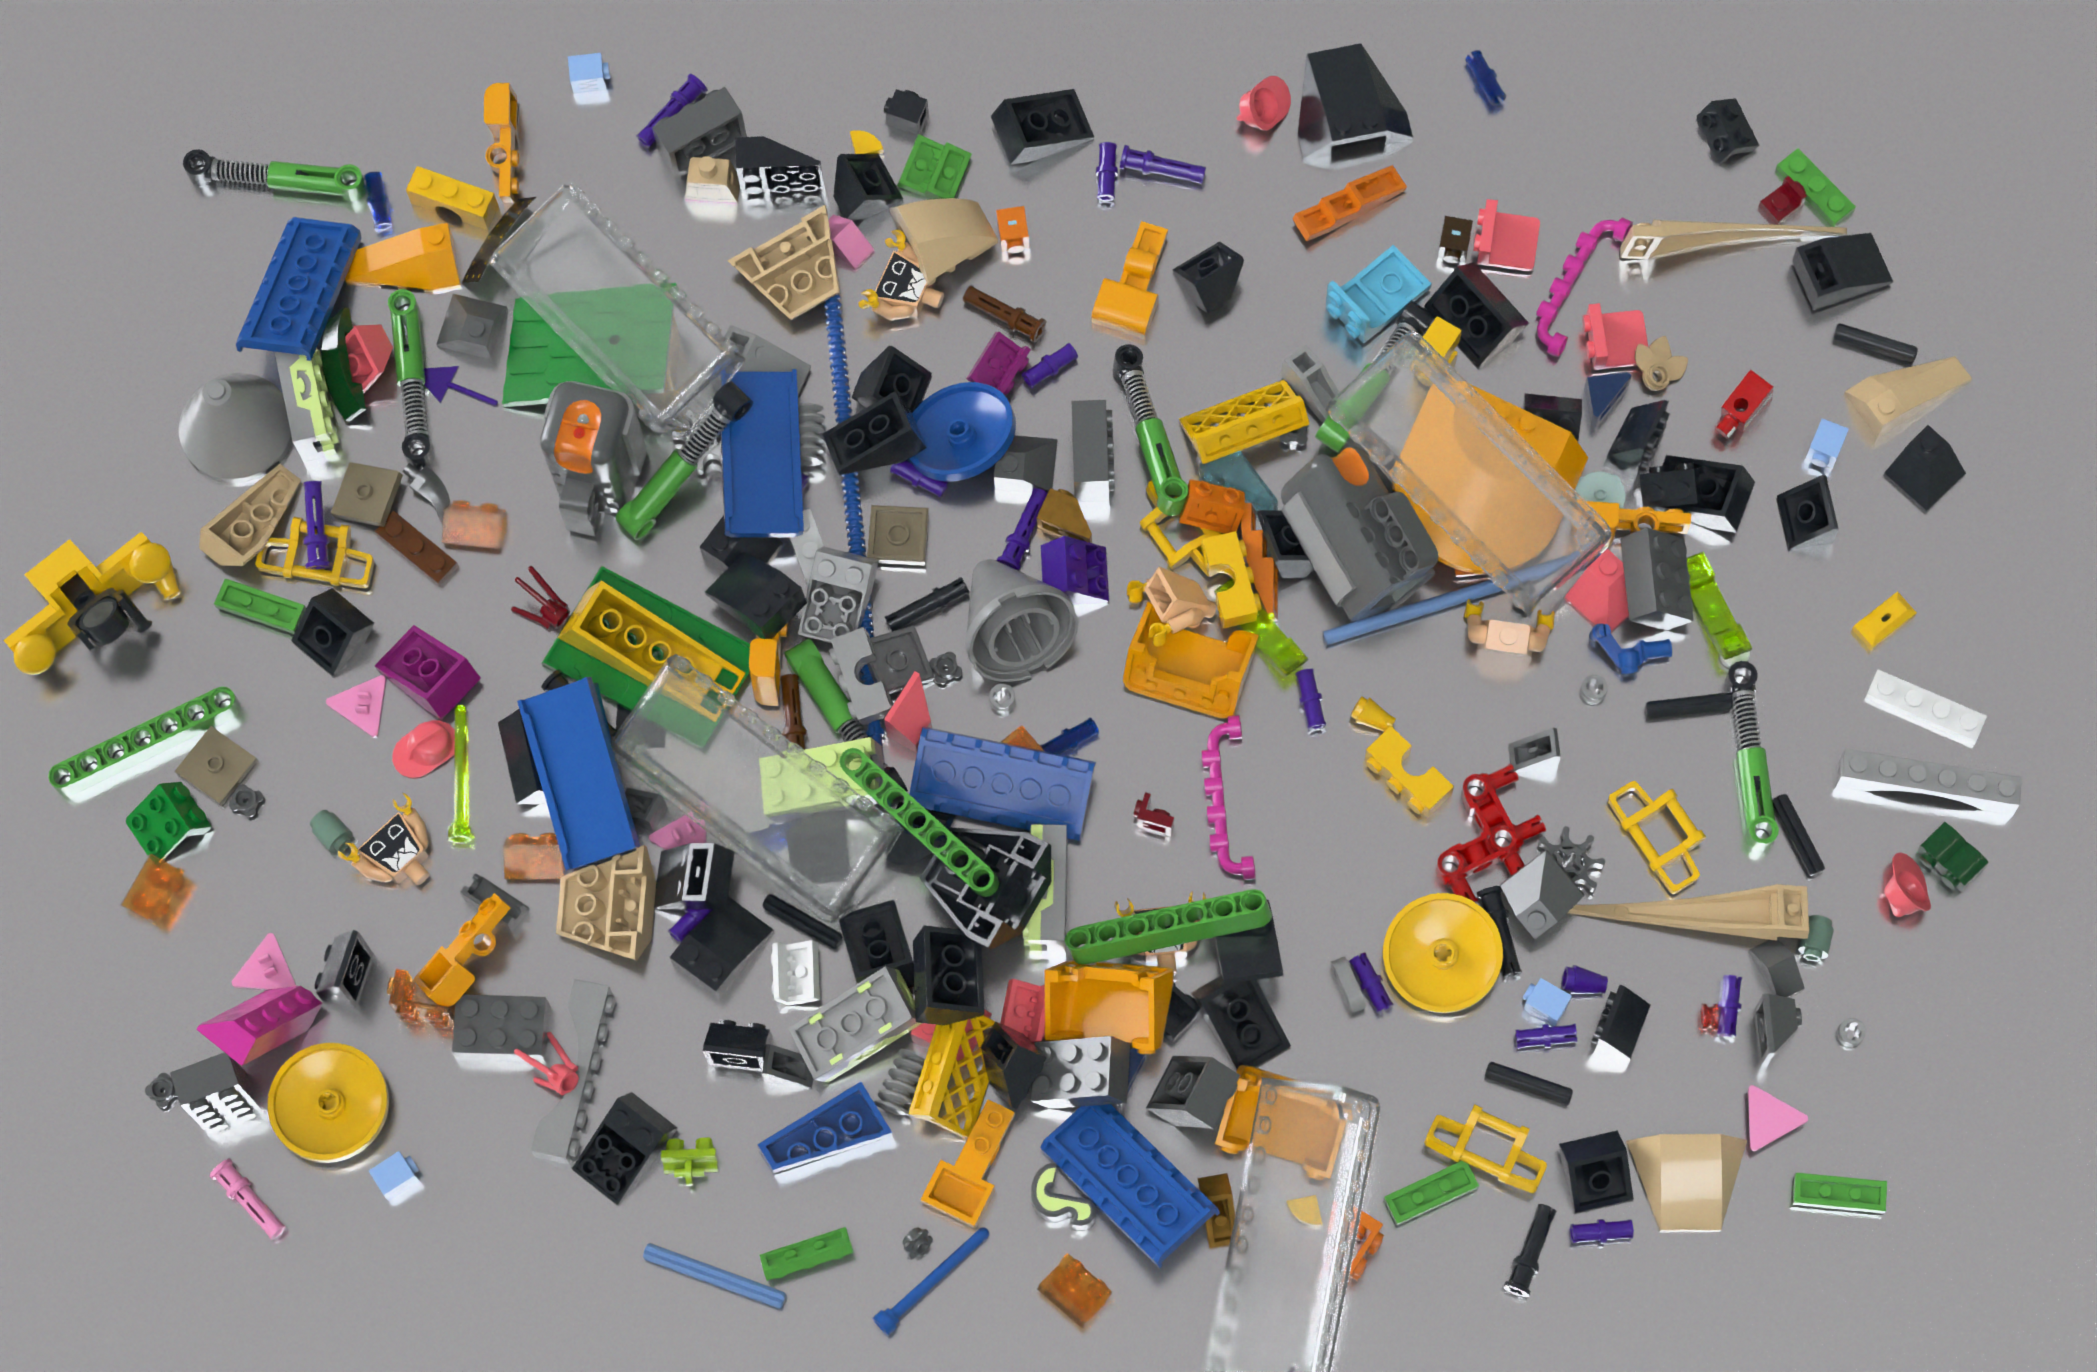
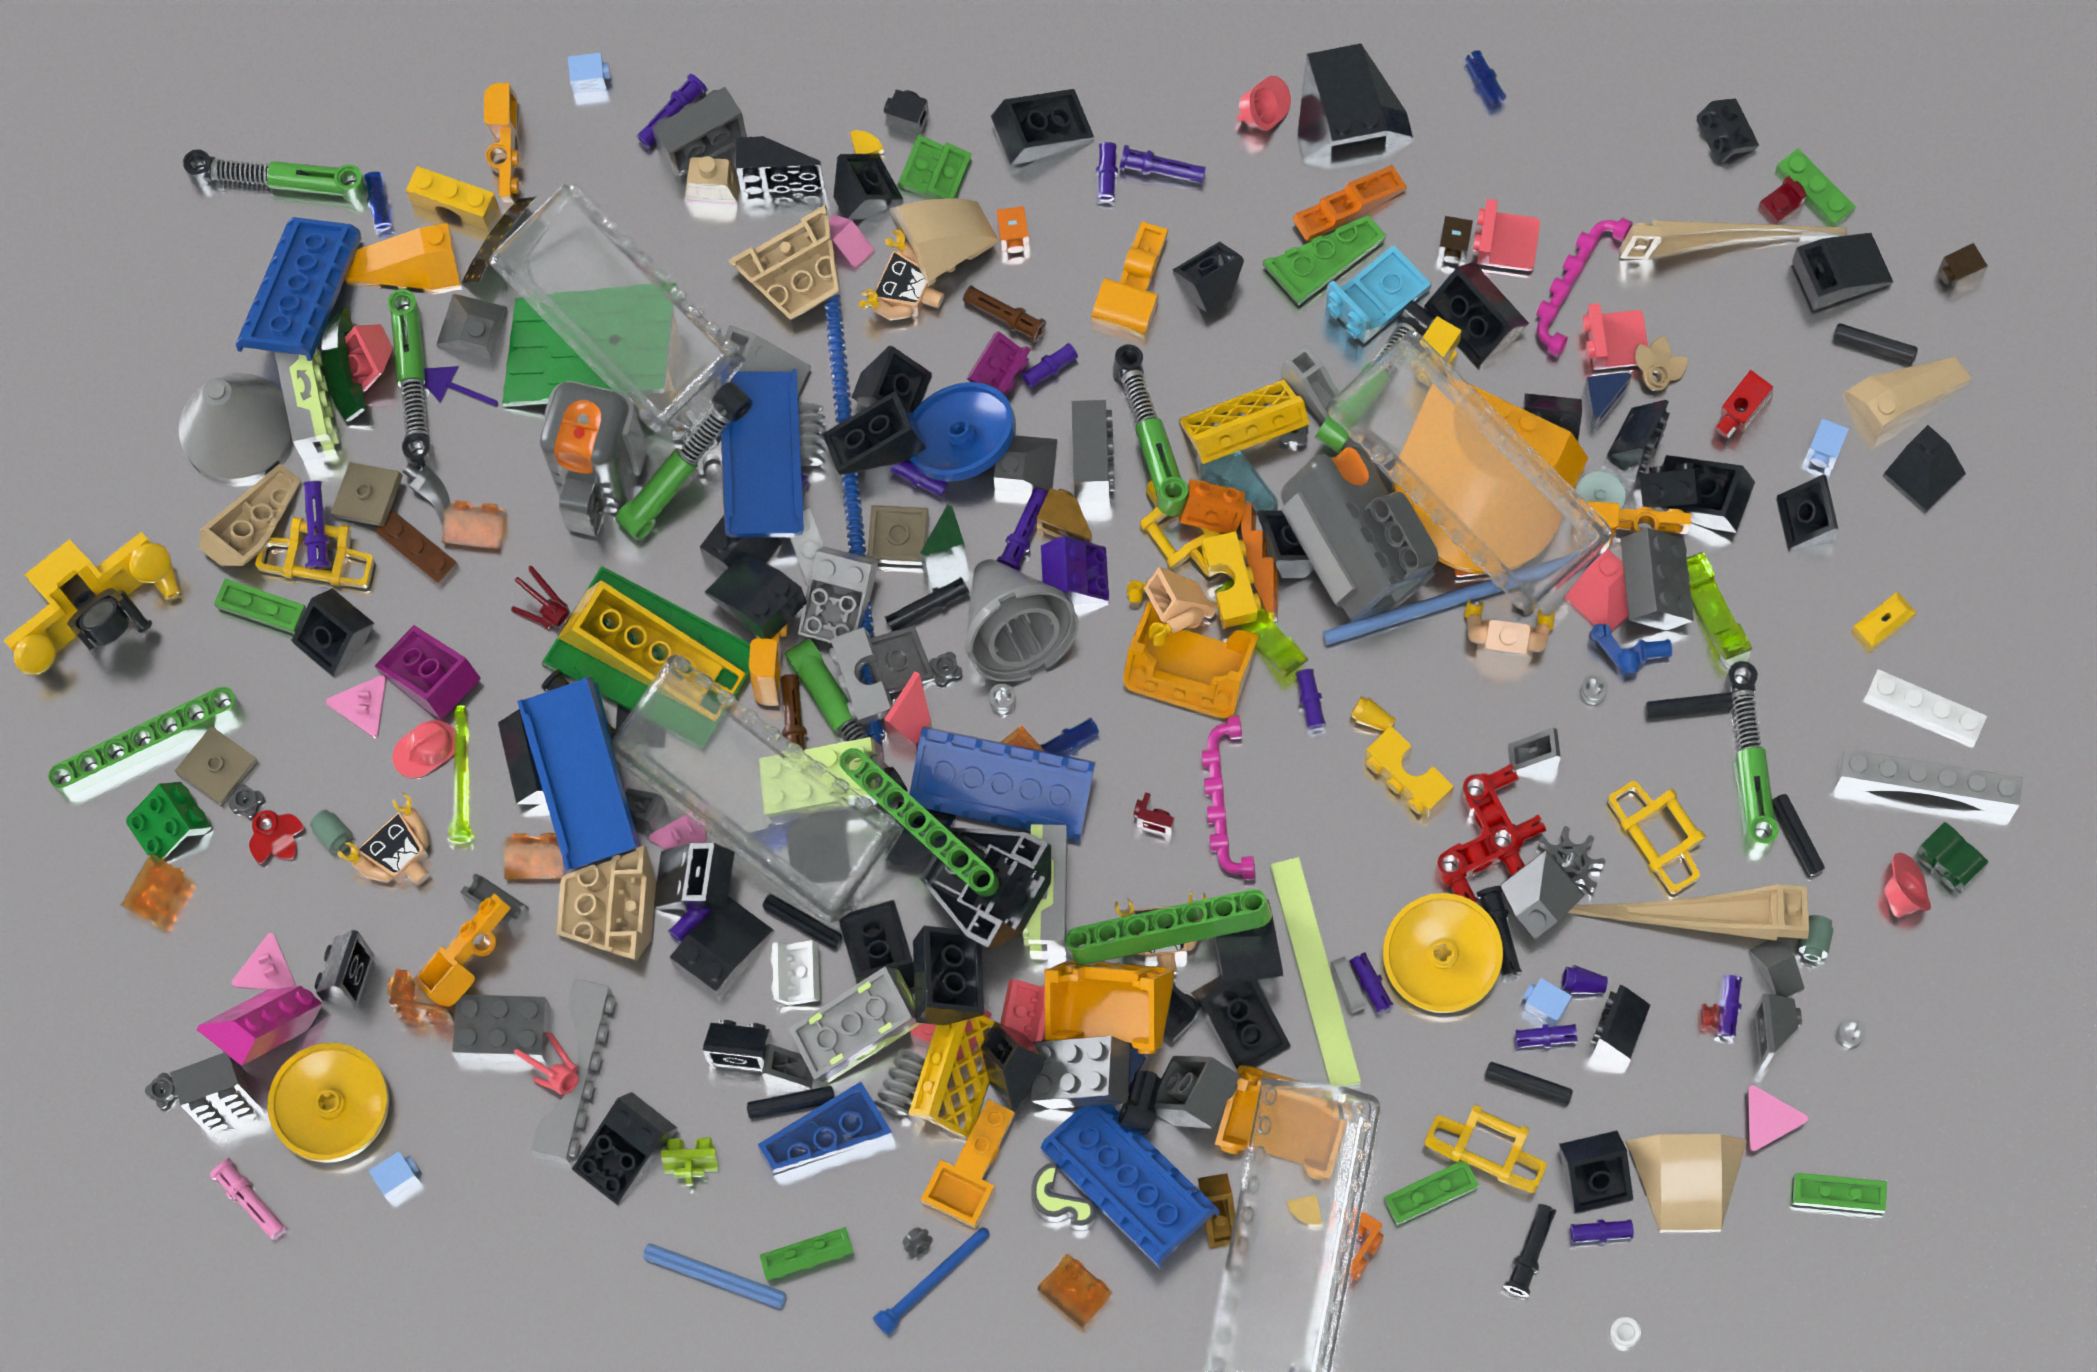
none -> red plate [249,810,304,864]
none -> black axle [746,1086,835,1119]
none -> dark green slope [920,504,967,575]
none -> black piece [1118,1070,1161,1135]
none -> bright green wing [1263,215,1386,305]
none -> yellowish green tile [1270,857,1361,1091]
none -> white tile [1610,1317,1641,1349]
none -> dark brown brick [1939,243,1988,291]

